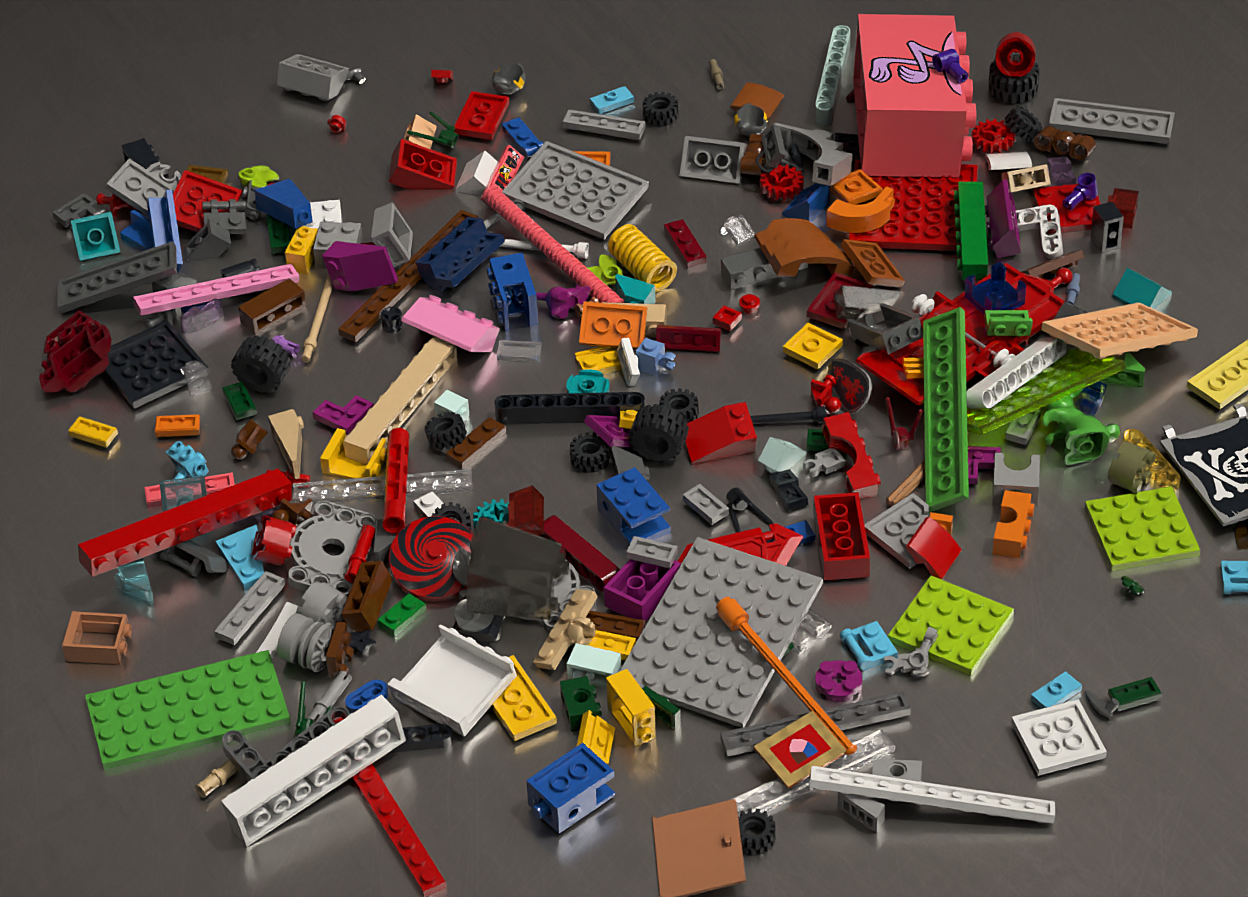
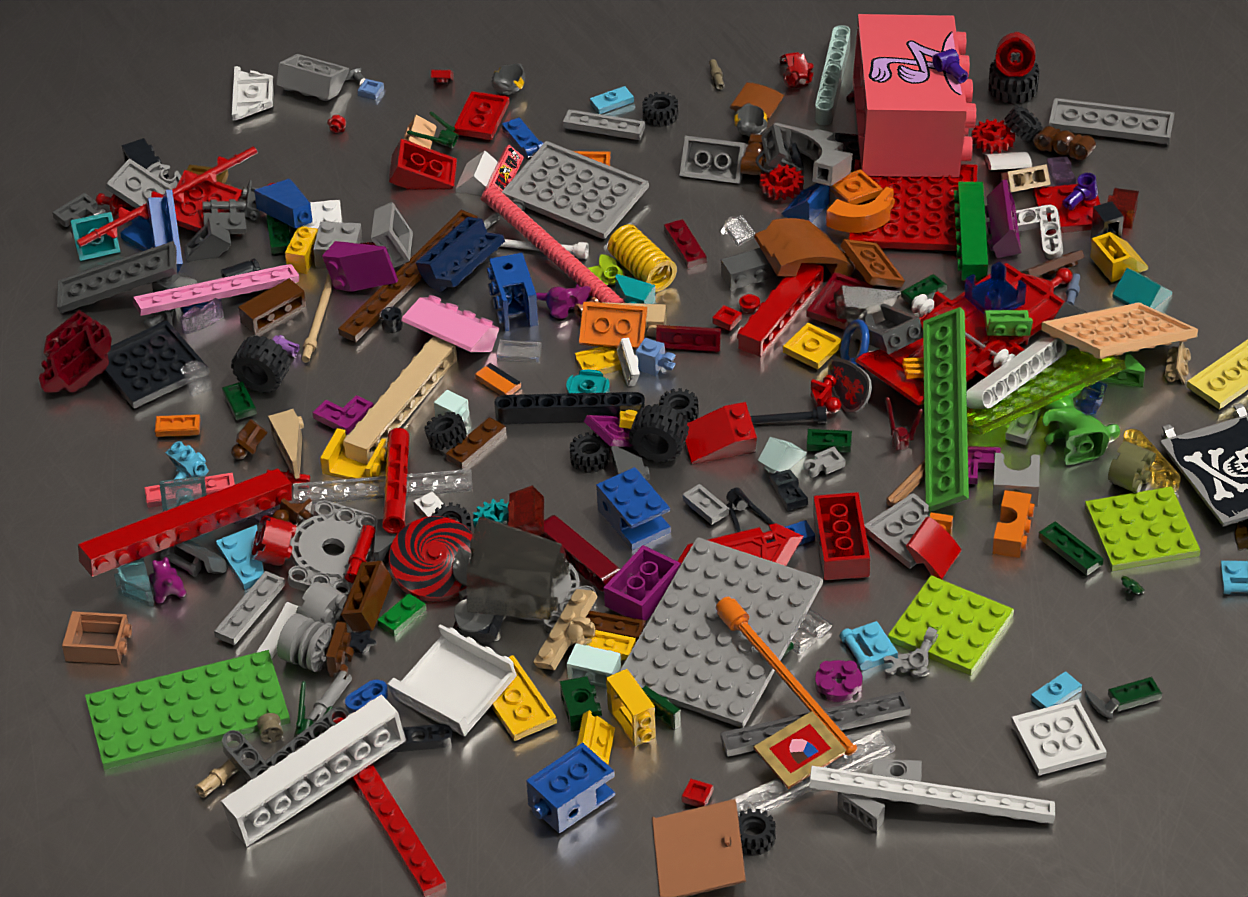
yellow plate [68,416,118,448] -> none
lime plate [238,165,279,188] -> none
light grey plate [626,536,678,568] -> none
red arch [822,412,881,500] -> none
none -> red plant [76,146,257,248]
none -> magenta animal [149,557,187,604]
none -> white wing [232,67,274,121]
none -> dark tan wheel [257,713,283,743]
none -> medium blue tile [357,79,384,100]
none -> orange tile [475,363,521,395]
none -> red plate [682,778,713,807]
none -> red brick [737,263,823,357]
none -> red piece [779,52,814,88]
none -> blue piece [840,319,870,371]
none -> dark green plate [901,274,947,306]
none -> dark green plate [1038,521,1104,576]
none -> yellow slope [1090,232,1148,282]
none -> tan hinge [1165,342,1191,385]

